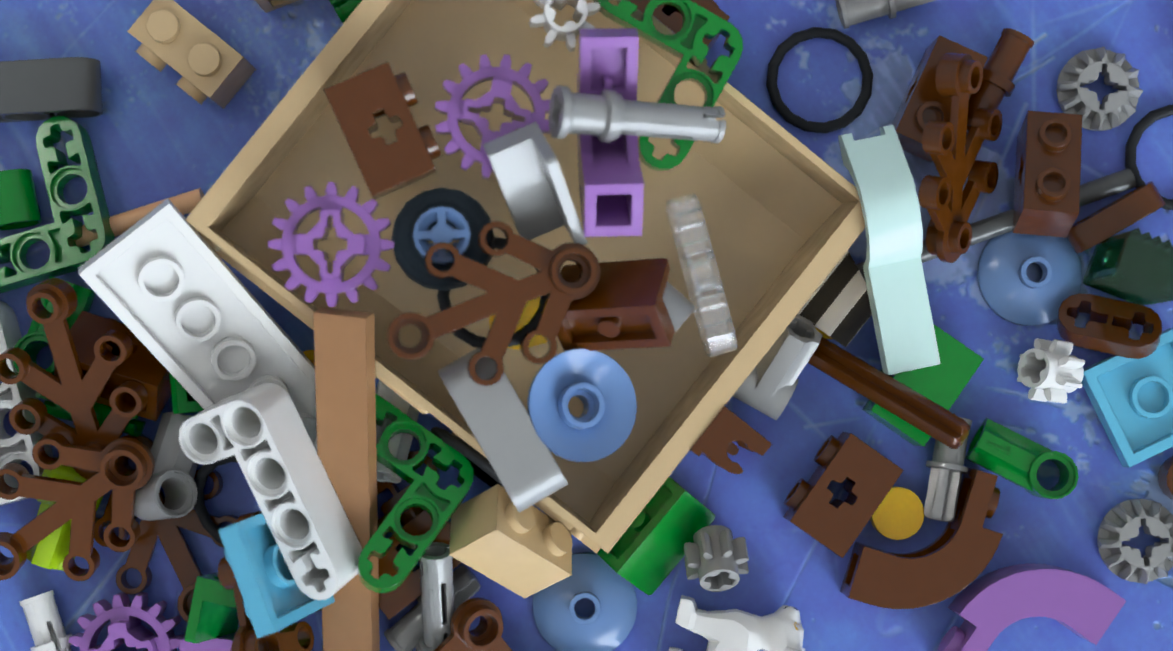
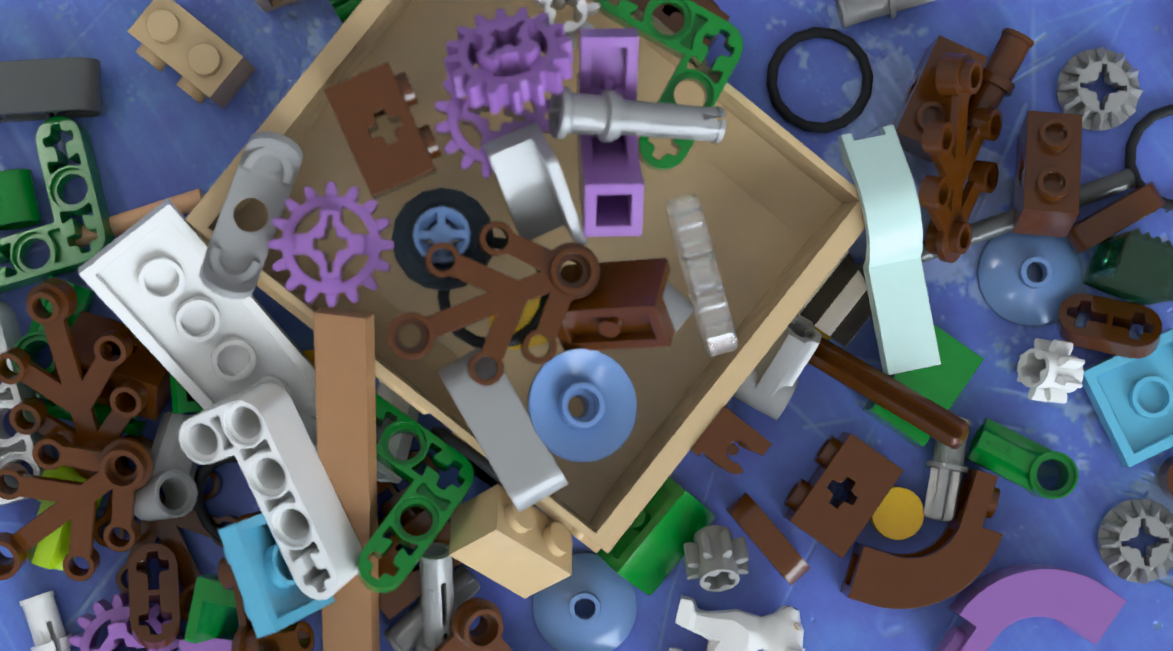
none -> reddish brown beam [128,543,181,649]
none -> light grey piece [199,132,304,299]
none -> medium lavender gear [444,7,574,114]
none -> reddish brown beam [726,492,811,586]

